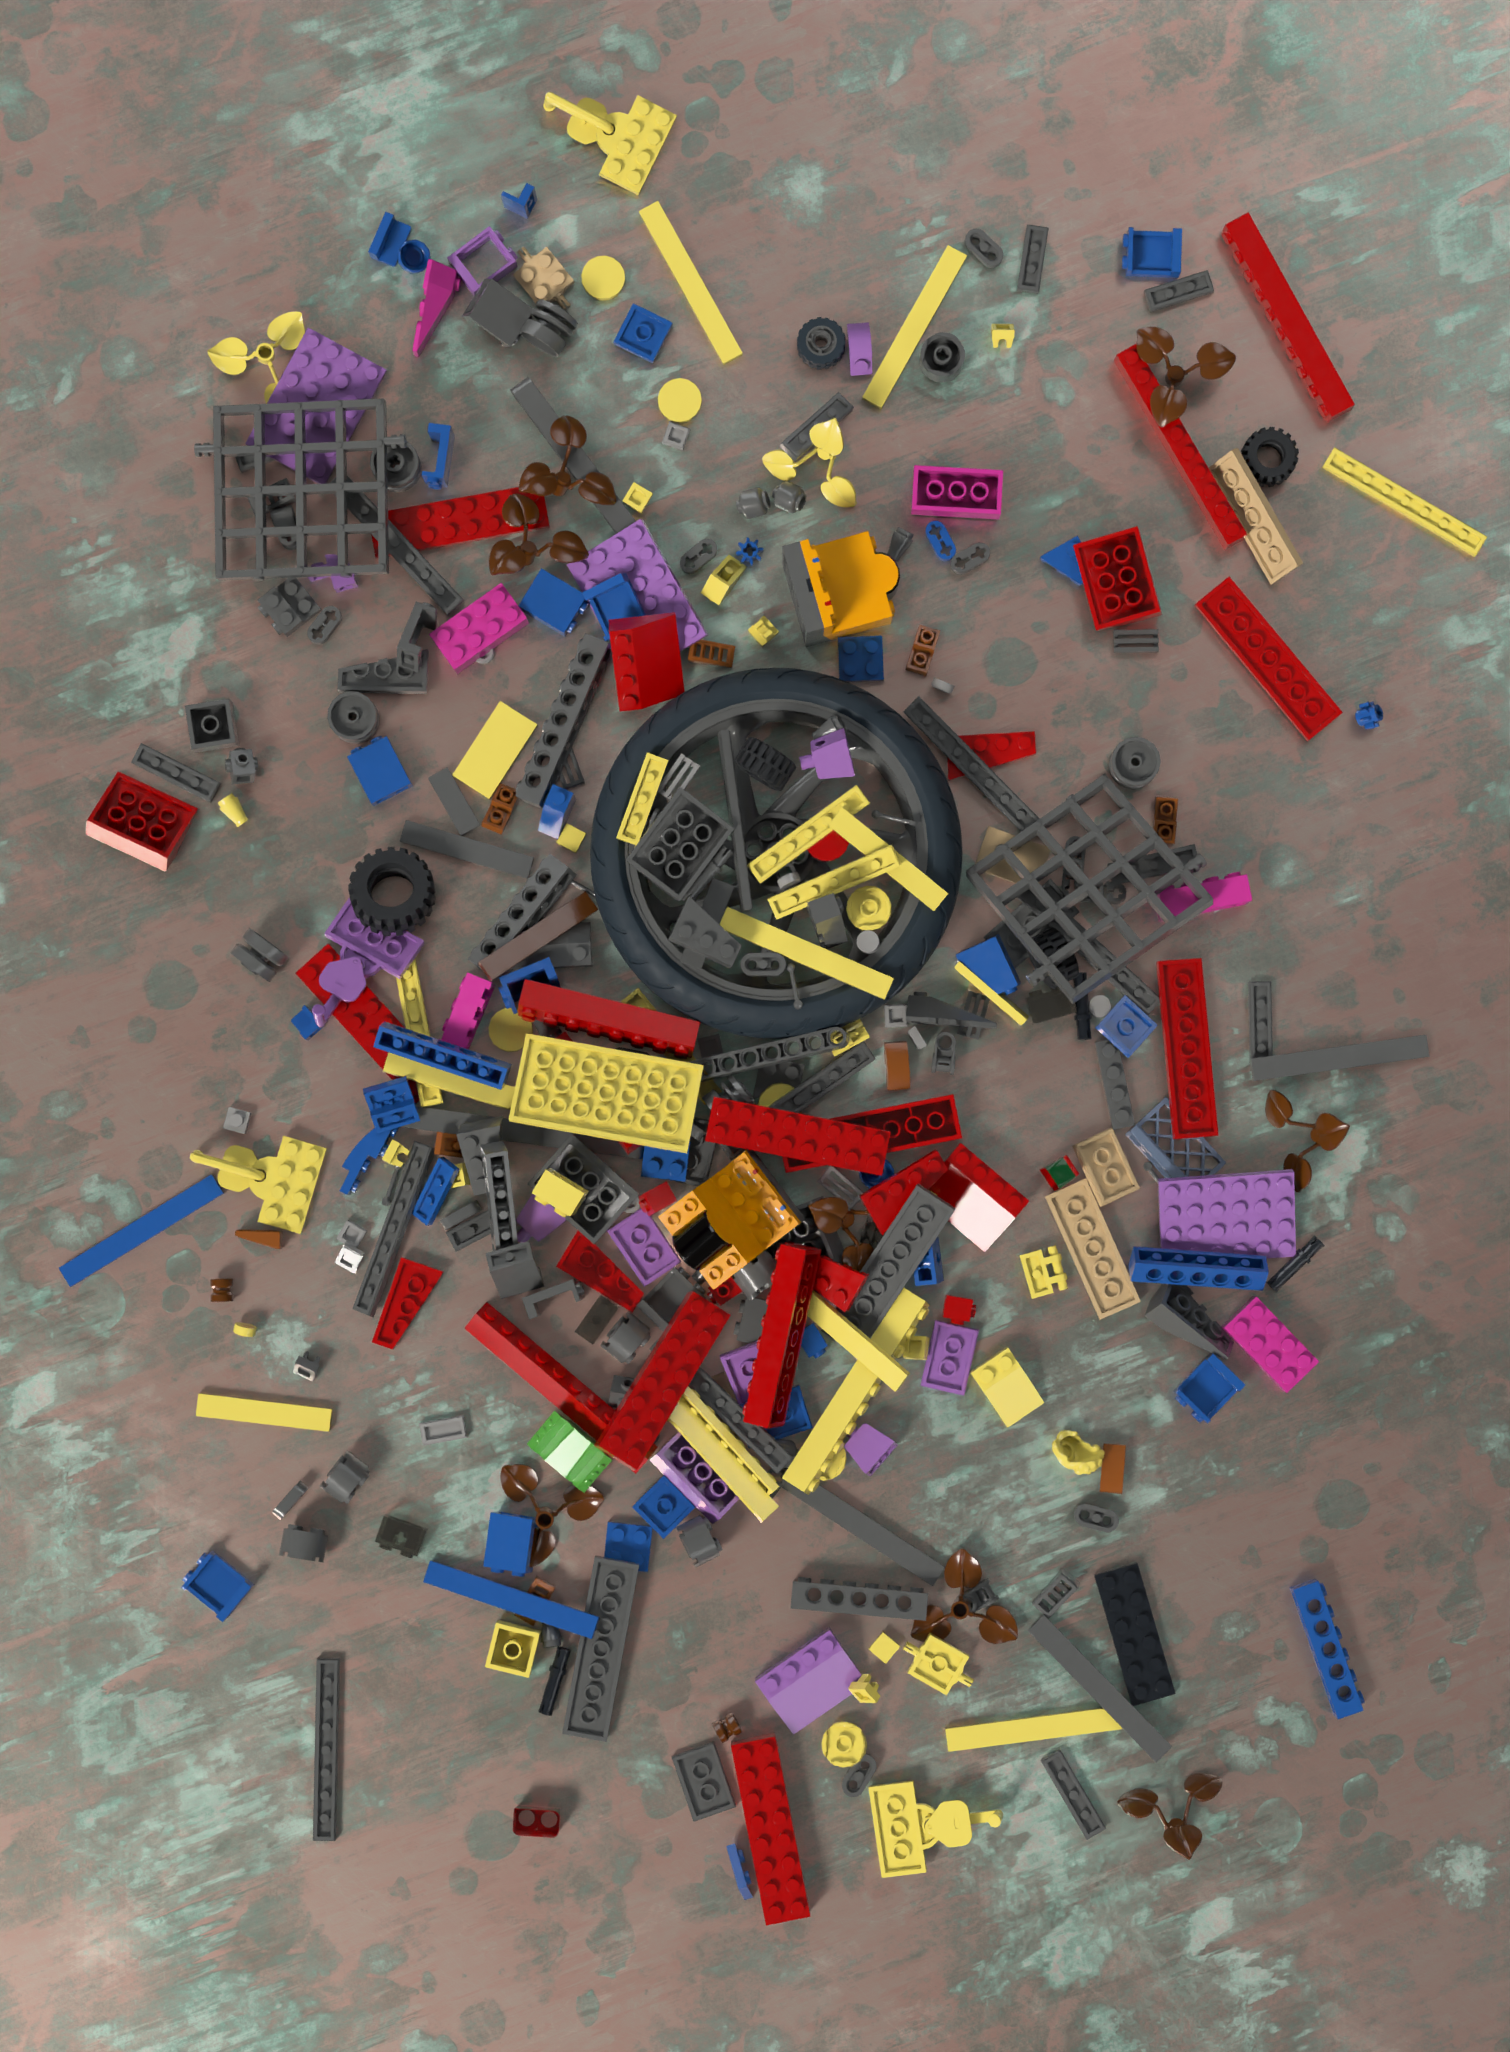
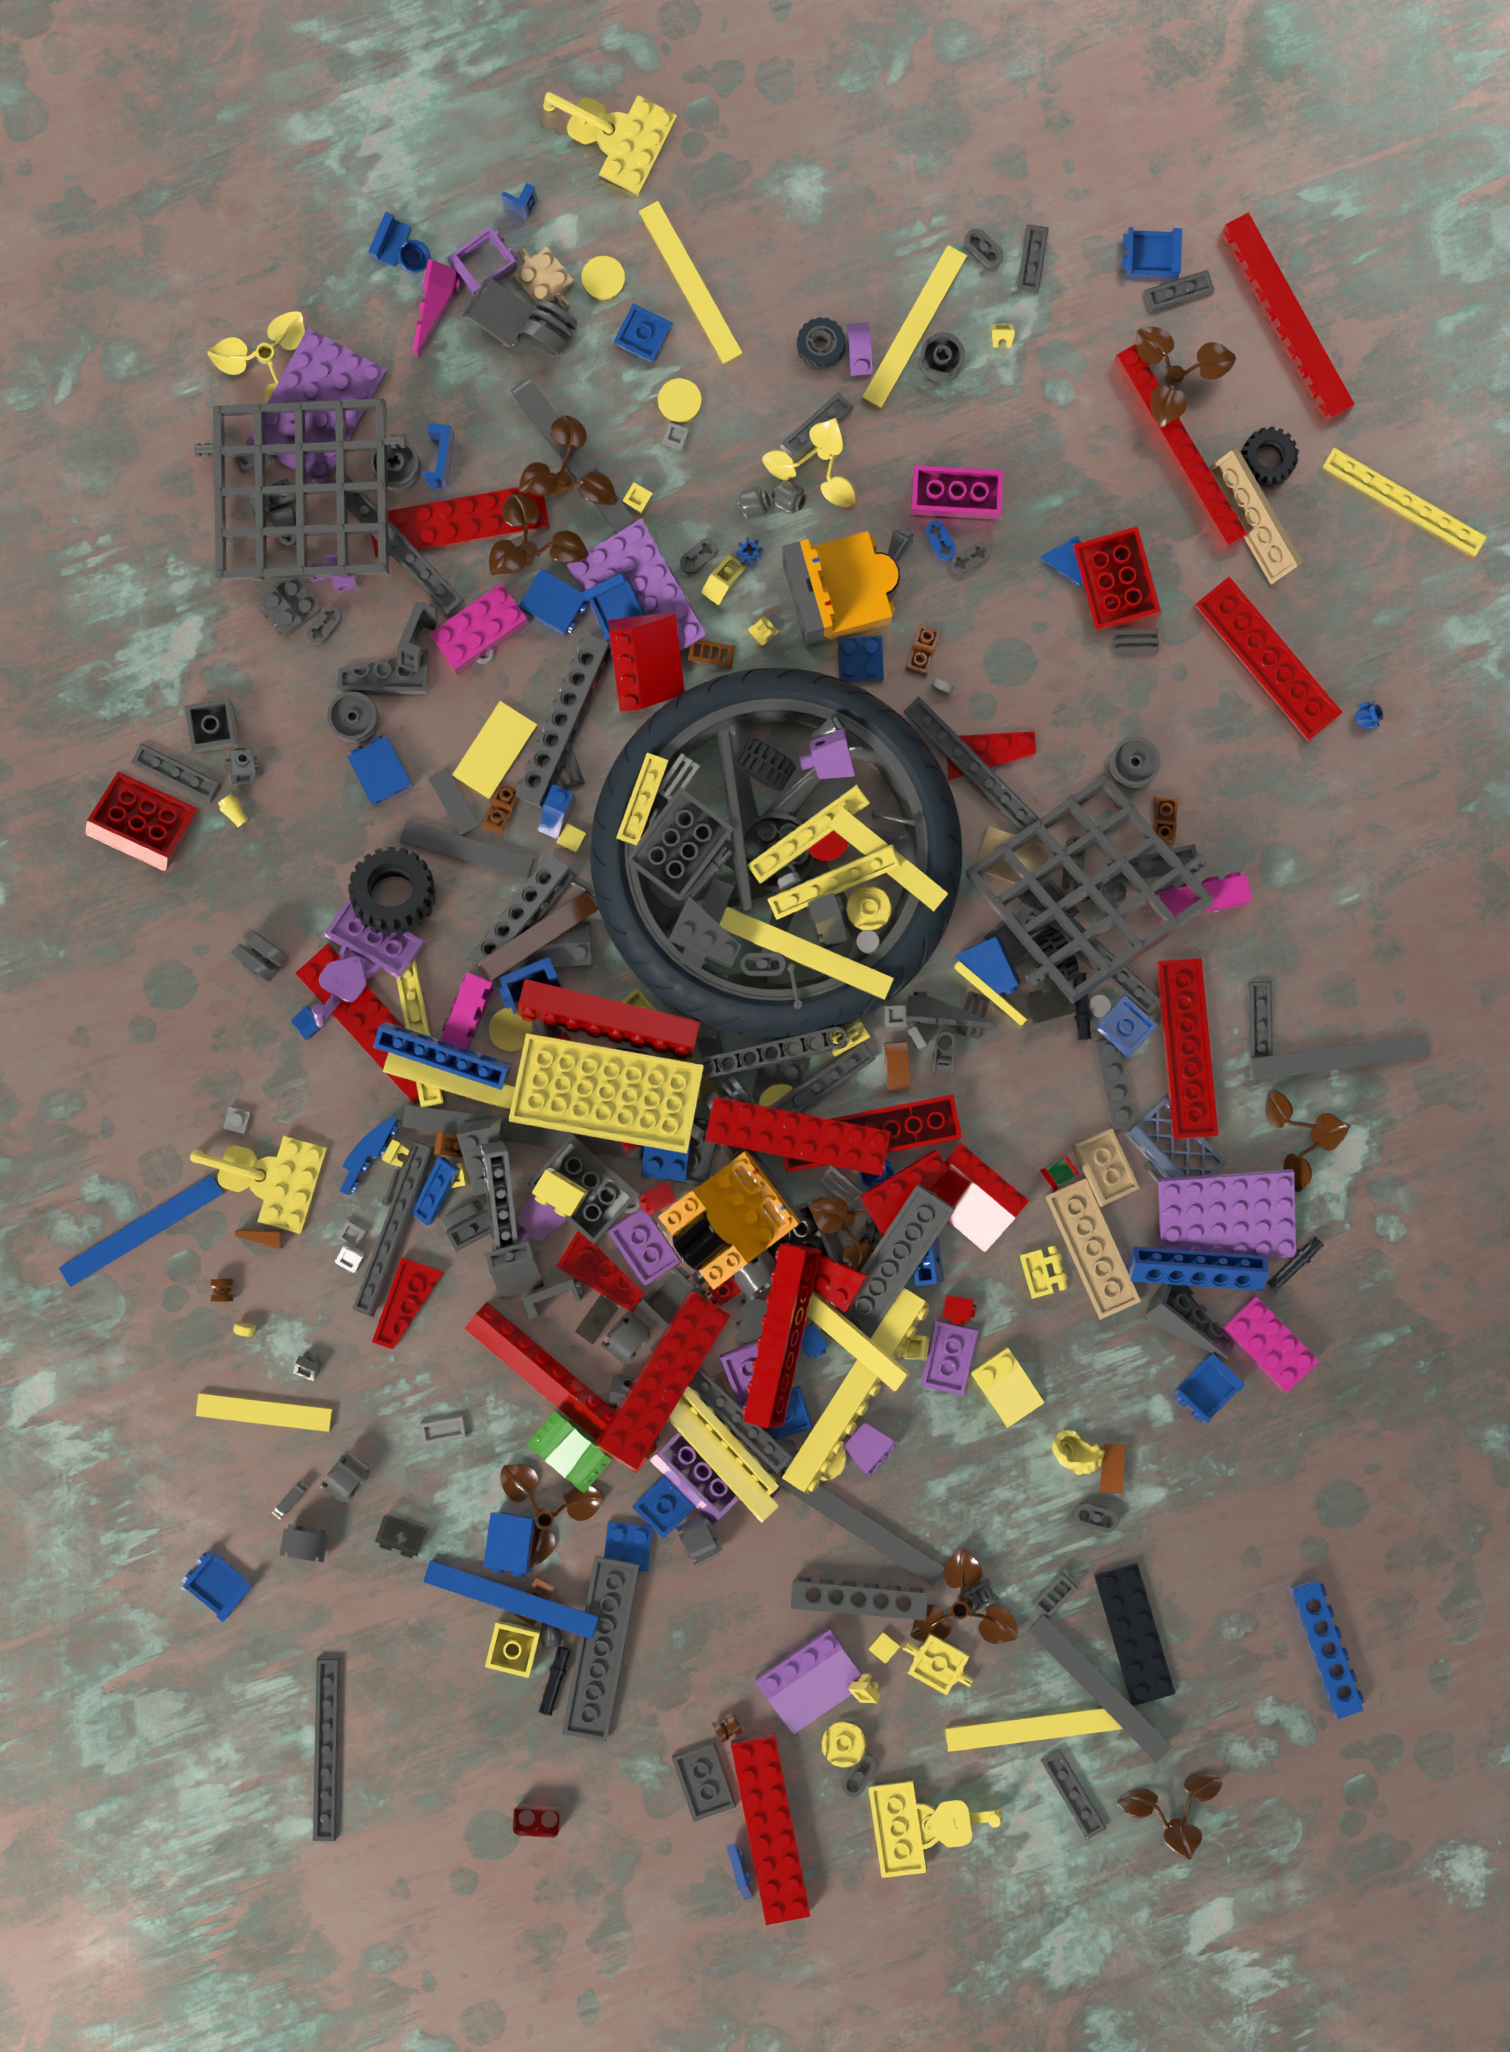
blue slope [363,1076,420,1133] -> none

